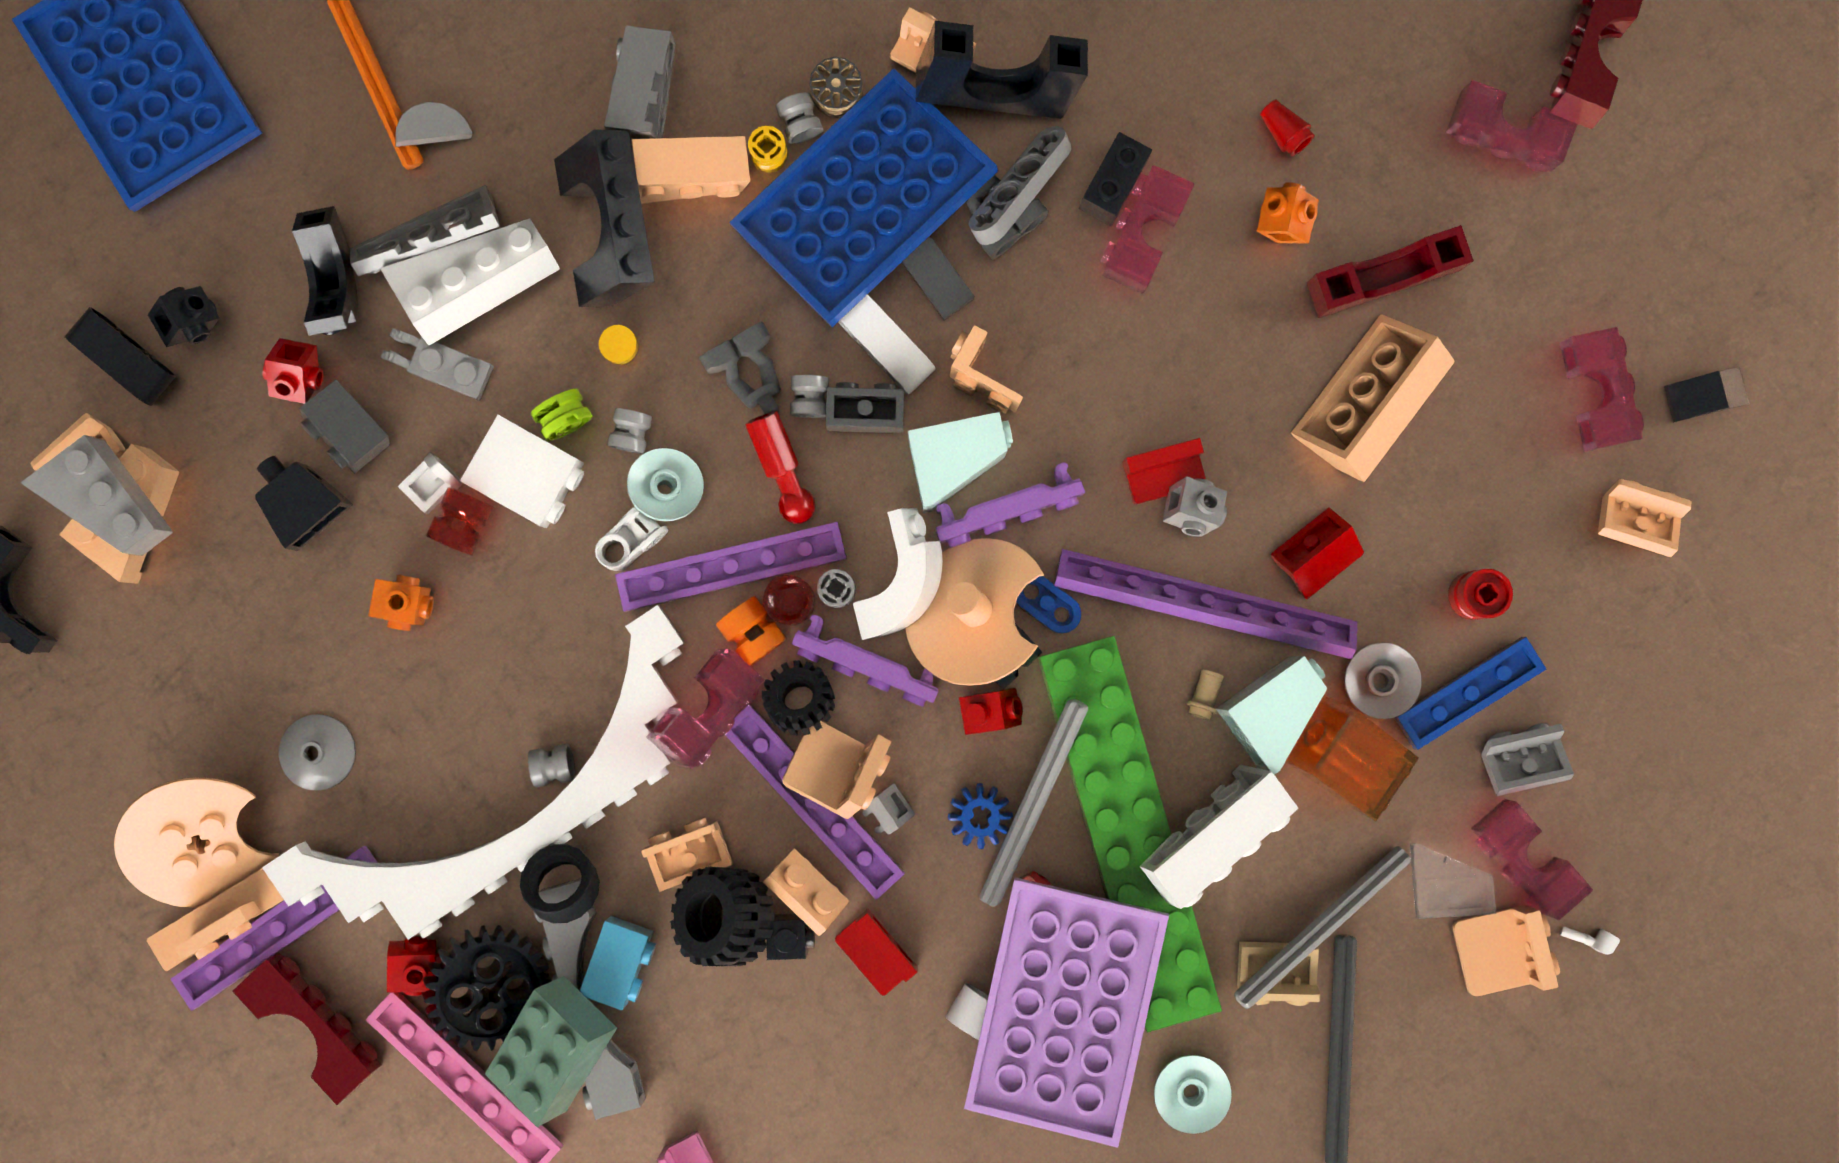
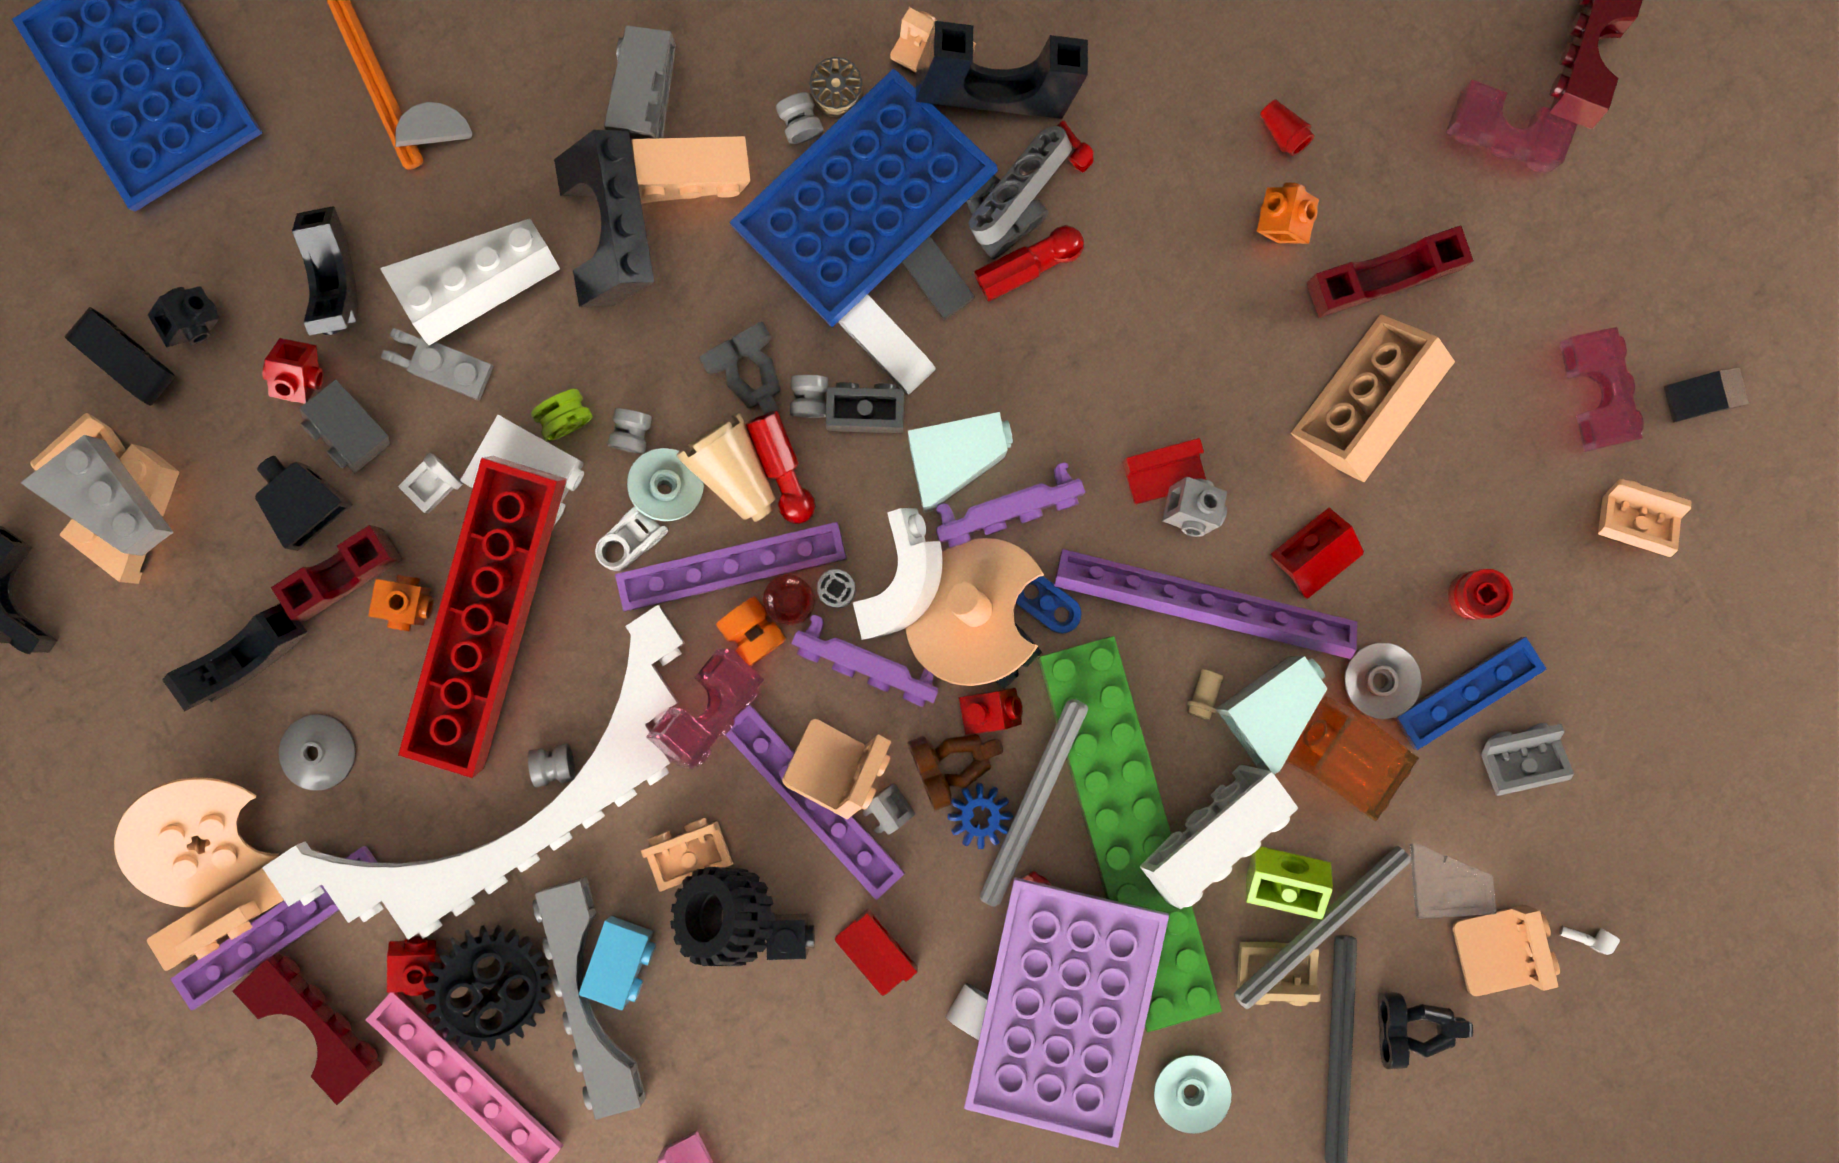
light grey wing [349,185,499,276] -> none
clear red wheel [426,487,494,555] -> none
sand green brick [485,976,617,1127] -> none
black tyre [520,844,600,924] -> none
yellow tile [599,325,638,364] -> none
yellow wheel [748,125,788,173] -> none
black tyre [762,660,835,736] -> none
light nougat bracket [763,848,850,936] -> none
light nougat bracket [949,325,1023,414] -> none
black brick [1079,132,1152,227] -> none
clear pink arch [1100,165,1194,294] -> none
clear pink arch [1471,799,1593,921] -> none
none -> black arch [162,603,307,712]
none -> dark red arch [271,525,402,621]
none -> red brick [398,456,567,778]
none -> tan cone [676,412,775,522]
none -> reddish brown piece [907,734,1003,811]
none -> red piece [974,225,1084,302]
none -> red hand [1057,121,1094,173]
none -> lime brick [1246,846,1333,920]
none -> black piece [1378,992,1474,1069]

